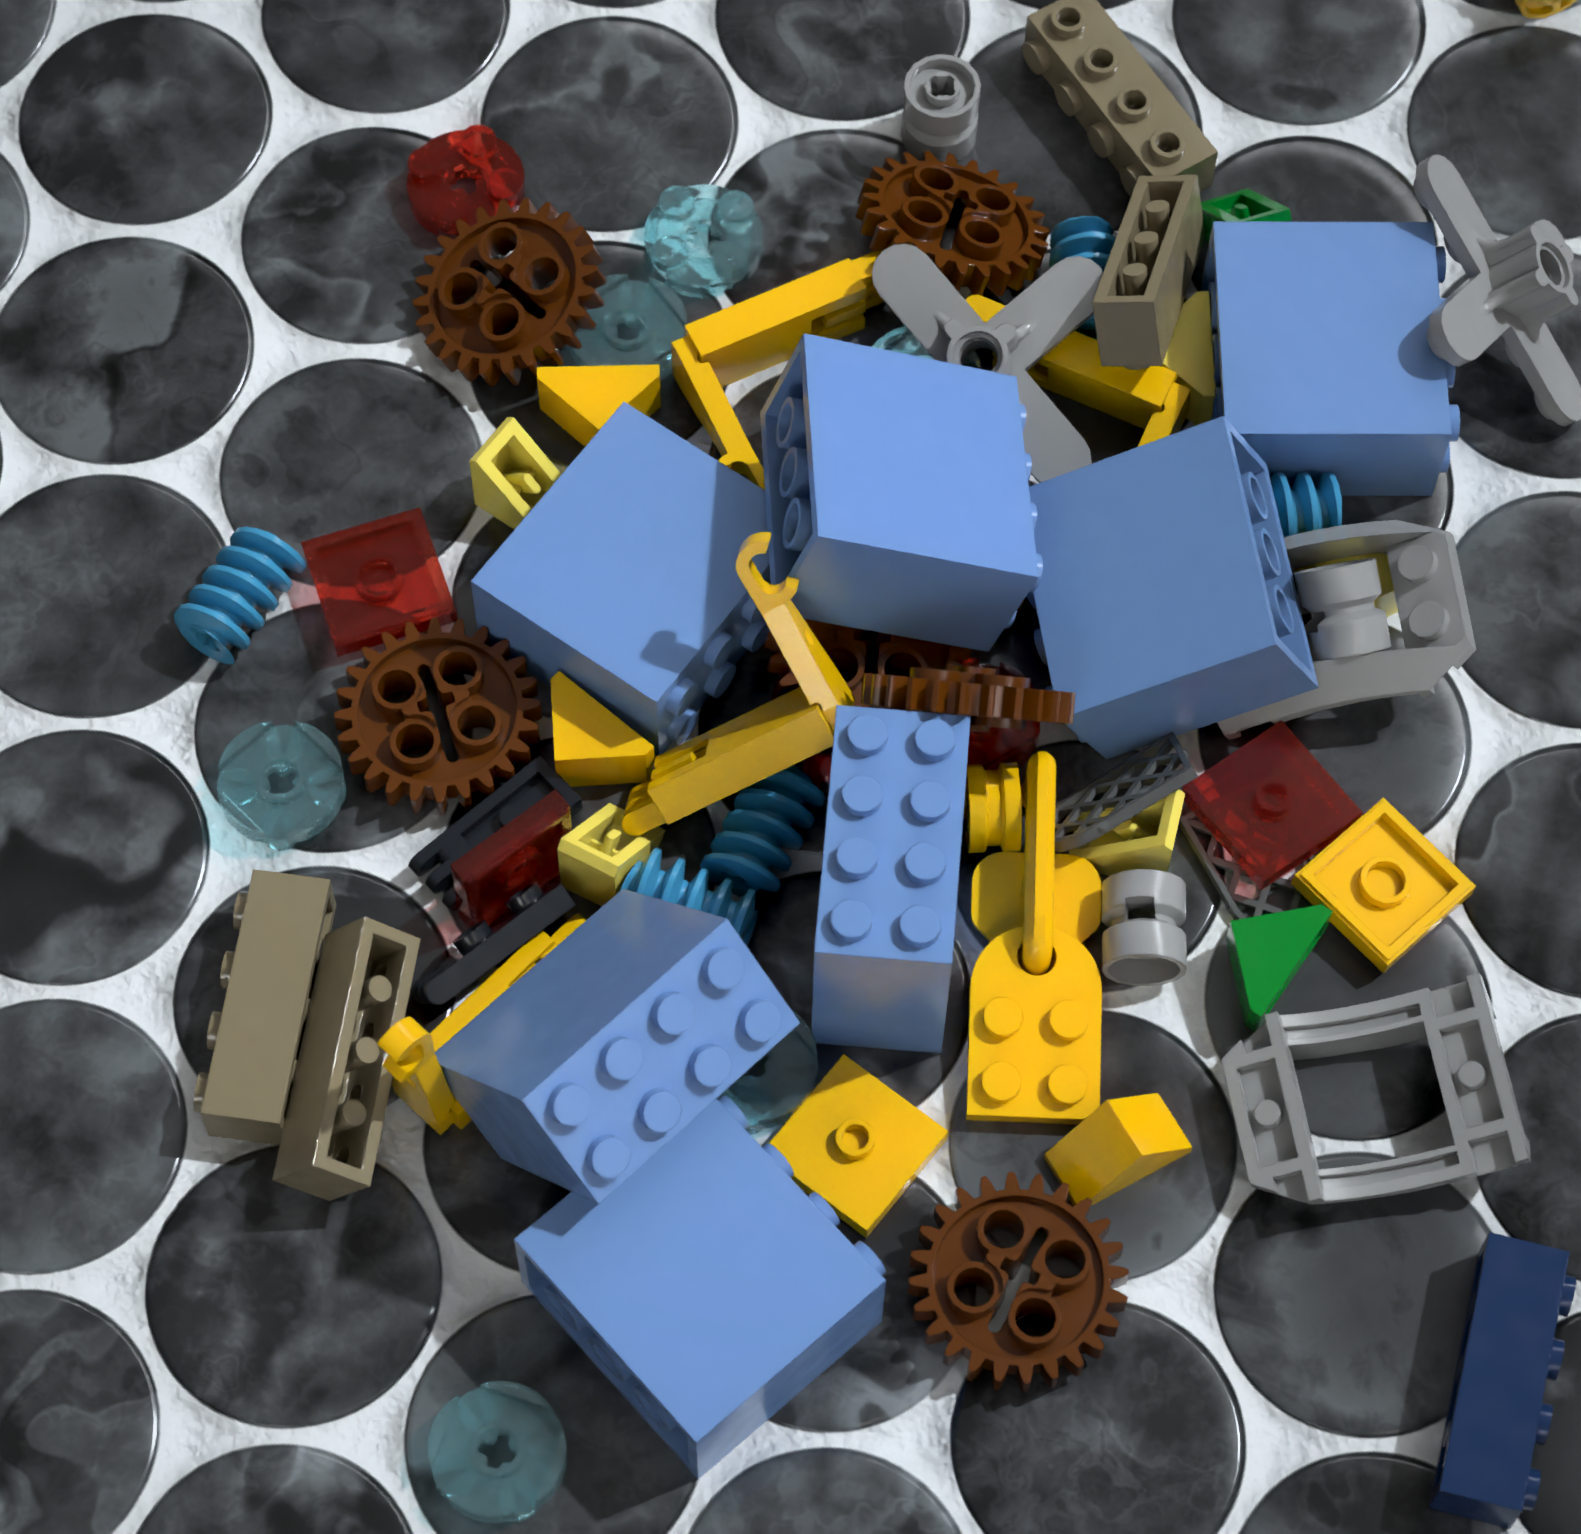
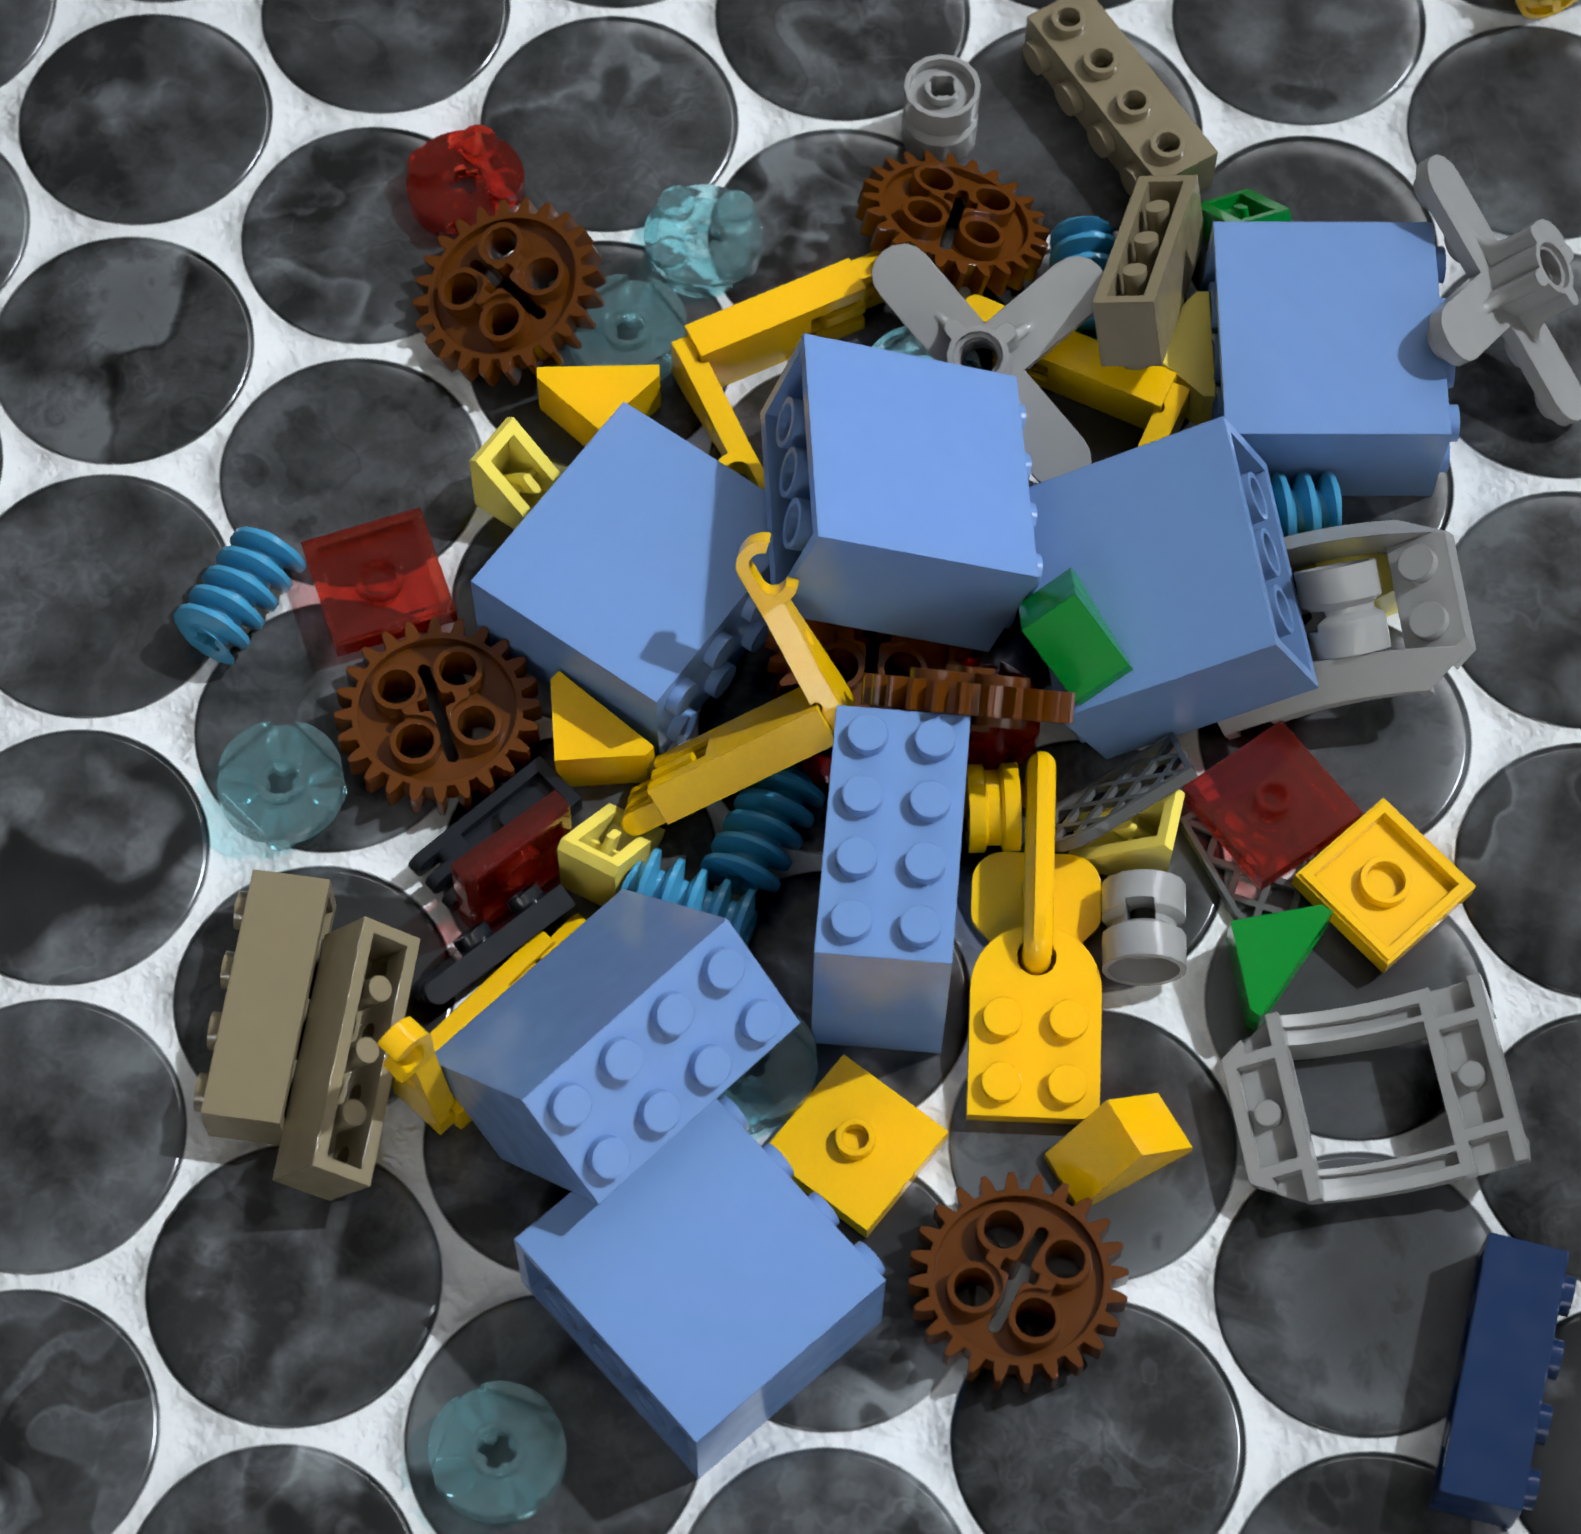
none -> green slope [1019,568,1133,706]

